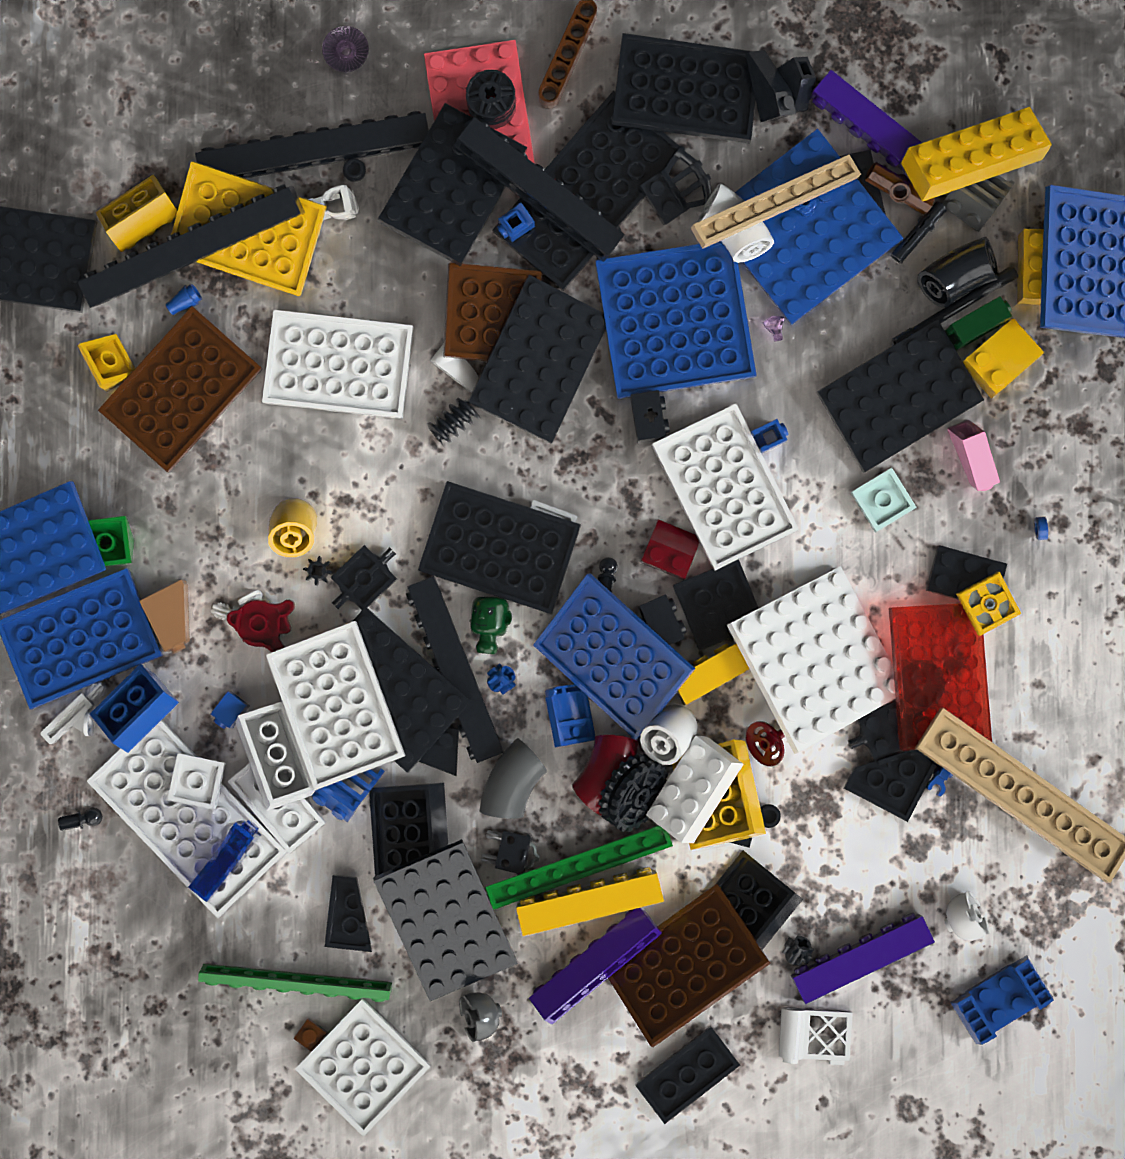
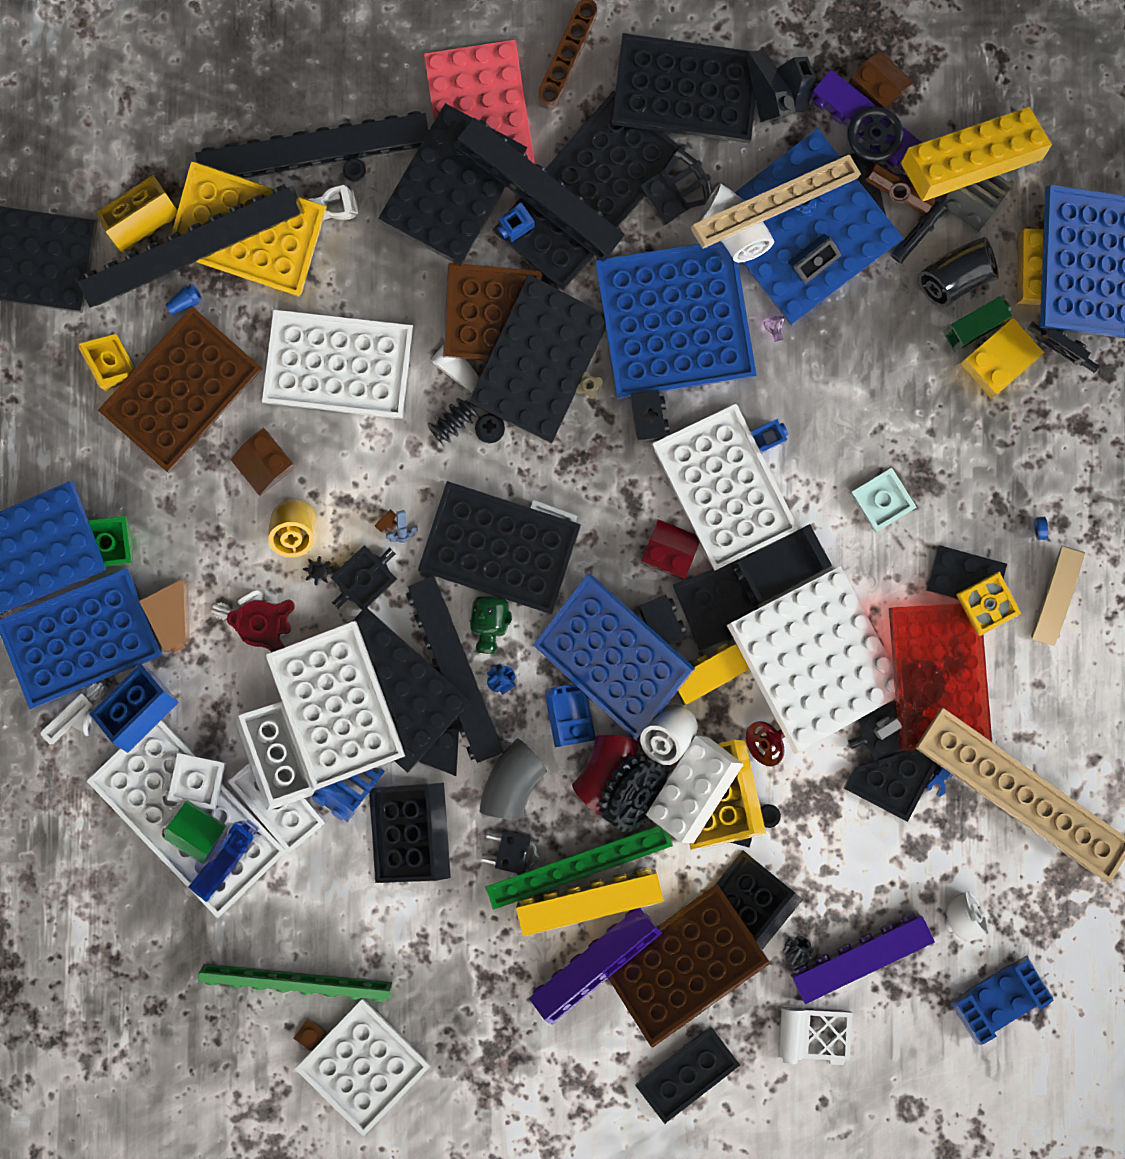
black axle [58,807,103,831] -> none
blue brick [211,691,250,729] -> none
clear purple dish [322,26,369,72] -> none
black wing [324,875,372,952] -> none
plate [373,839,518,1002] -> none
dark grey cylinder [459,992,502,1042] -> none
black wheel [466,70,516,129] -> none
black axle [598,557,618,593] -> none
black plate [816,319,984,473] -> none
black piece [892,266,1018,344] -> none
bright pink slope [947,420,1000,491] -> none
none -> green slope [164,800,227,865]
none -> reddish brown slope [231,427,296,496]
none -> reddish brown plate [374,509,397,534]
none -> sand blue piece [386,510,418,543]
none -> black piece [475,413,505,444]
none -> dark tan plate [576,372,603,399]
none -> black panel [732,524,832,607]
none -> black slope [788,234,842,284]
none -> black plate [847,106,904,162]
none -> reddish brown slope [848,51,914,109]
none -> light grey plate [873,716,902,739]
none -> black plate [1027,321,1100,373]
none -> tan slope [1031,545,1085,646]

